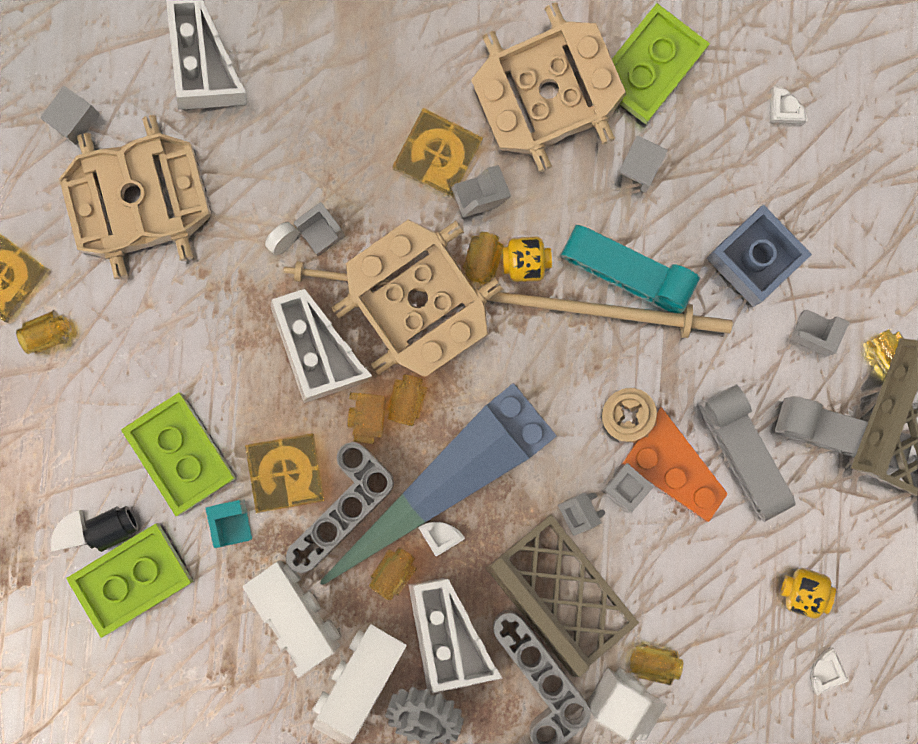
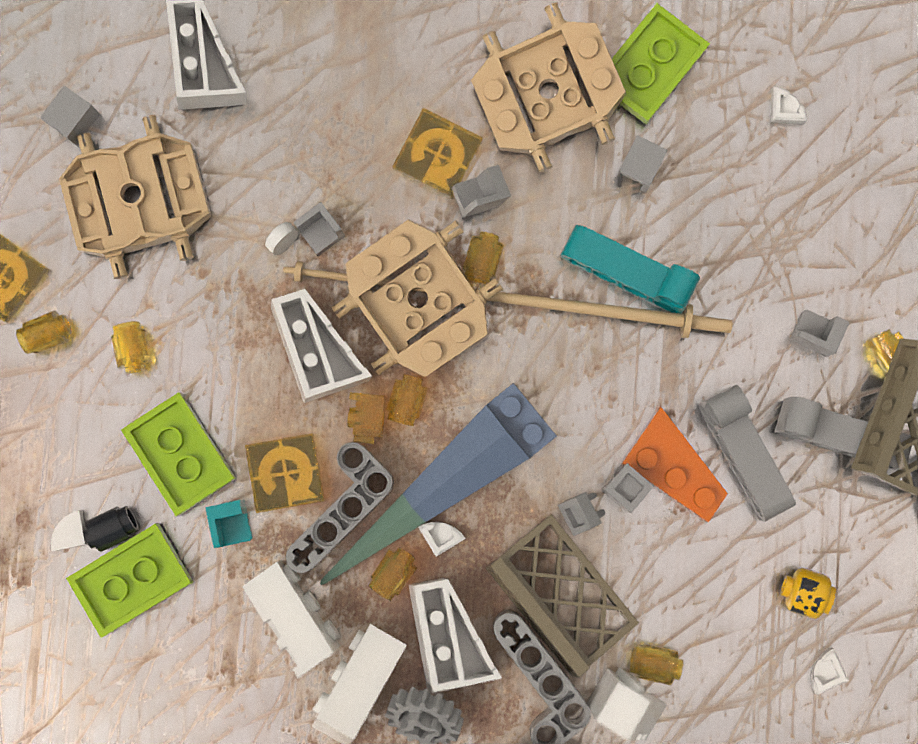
yellow head [503,236,552,282] -> none
tan gear [602,388,658,443] -> none
sand blue brick [706,204,812,307] -> none
none -> clear yellow brick [111,321,152,374]

